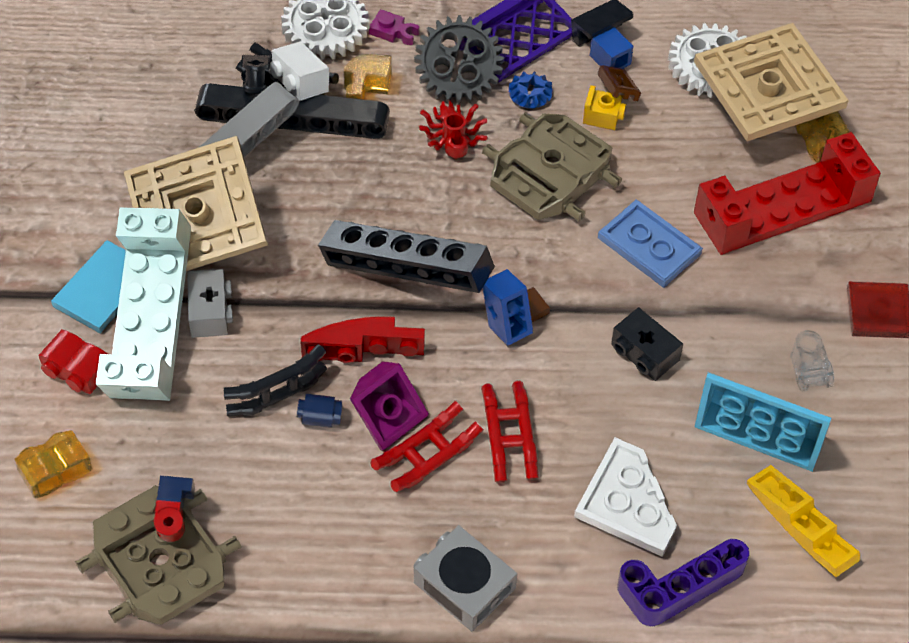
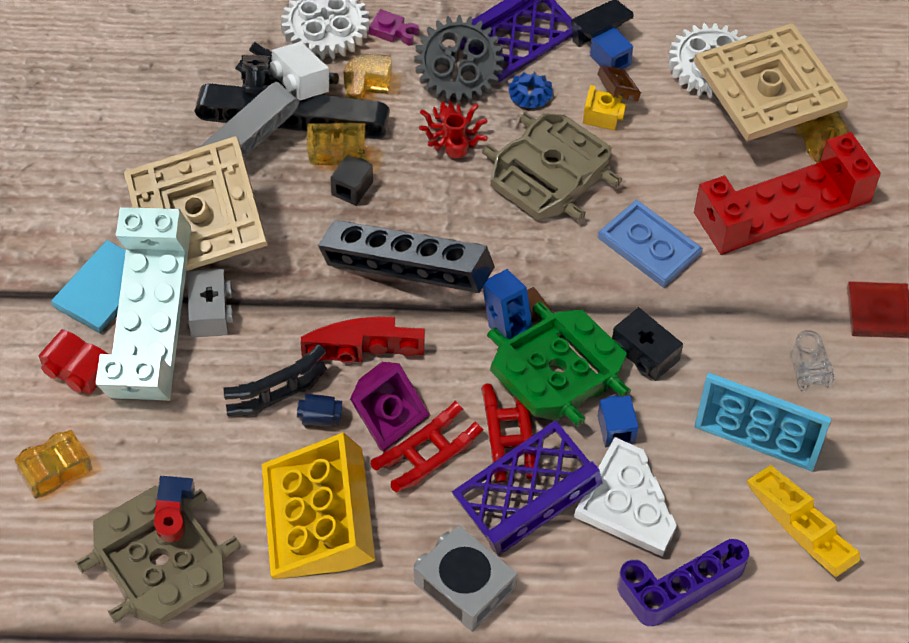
none -> yellow slope [261,432,375,579]
none -> clear yellow brick [307,123,367,165]
none -> black brick [330,154,373,206]
none -> dark purple fence [452,420,602,556]
none -> green piece [487,301,631,427]
none -> blue brick [597,395,639,448]

